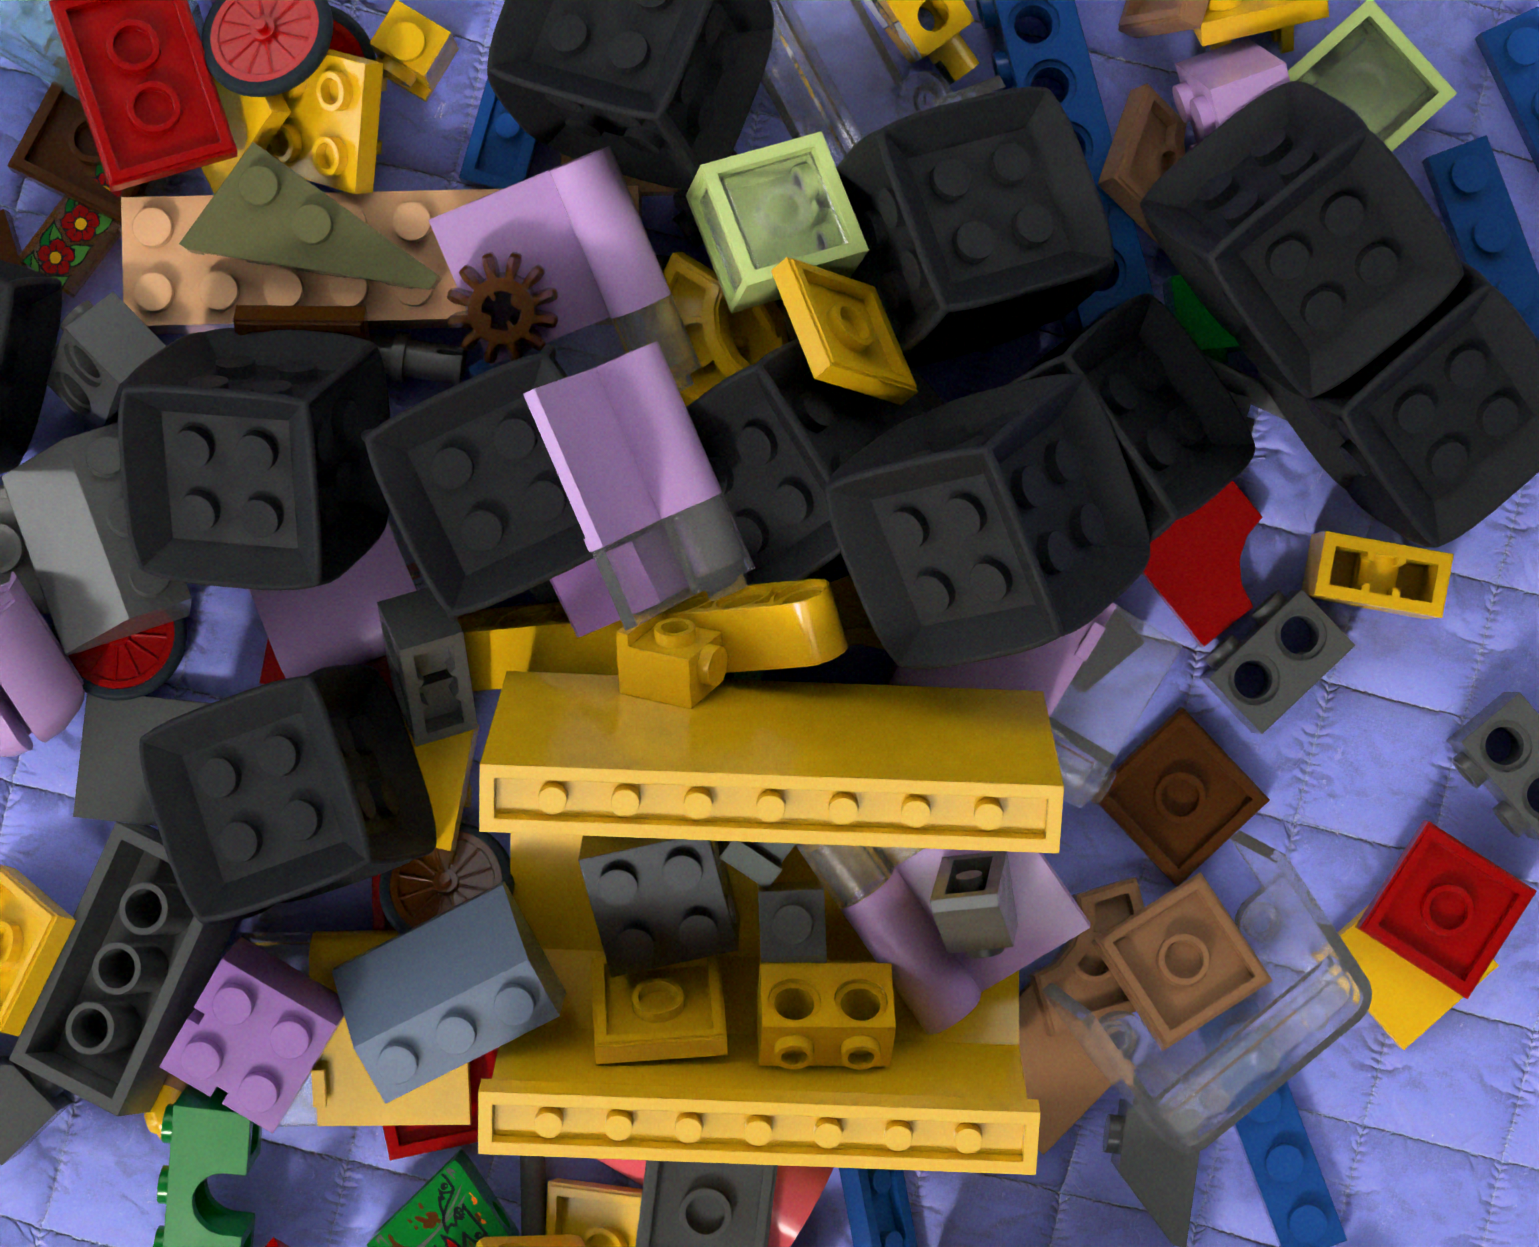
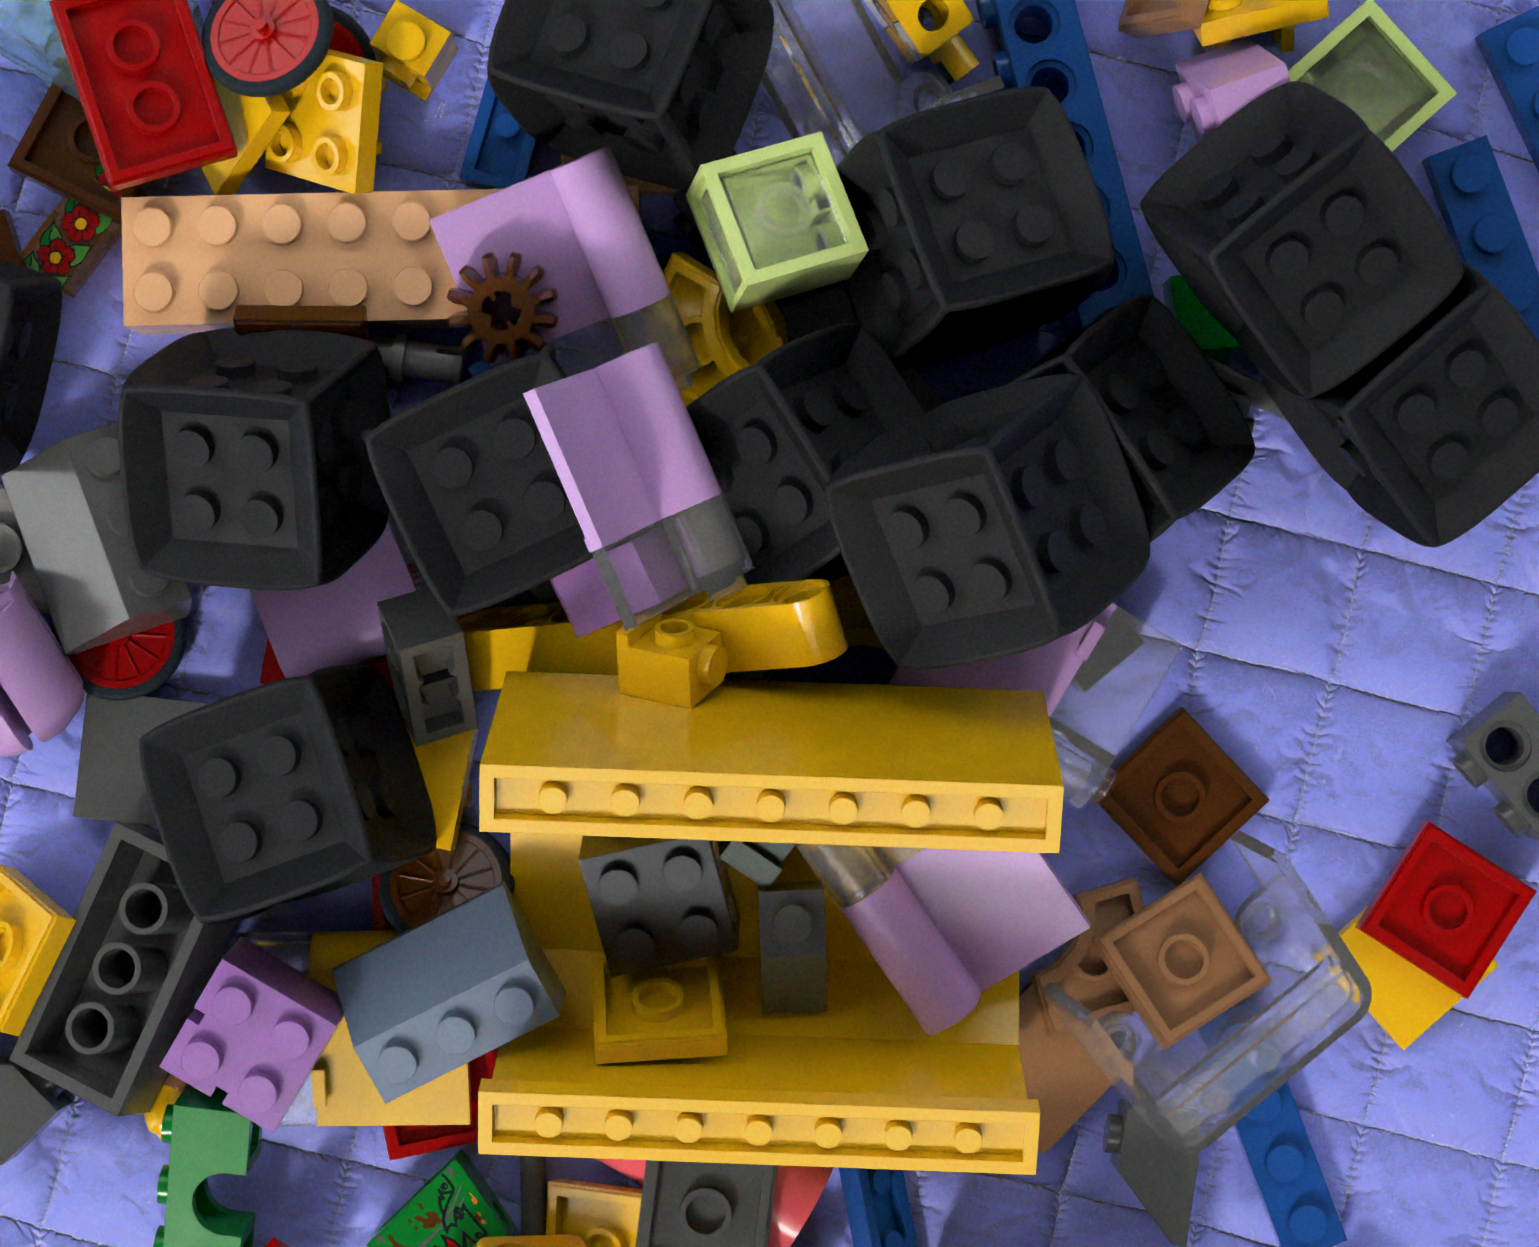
dark grey brick [46,292,166,430] -> none
olive wing [179,142,441,290] -> none
yellow brick [757,962,896,1070] -> none
yellow tile [771,257,918,405] -> none
dark grey slope [930,851,1018,958] -> none
medium nougat tile [1098,83,1187,248] -> none
red tile [1142,481,1263,647] -> none
dark grey brick [1200,589,1355,734] -> none
yellow brick [1302,531,1454,619] -> none

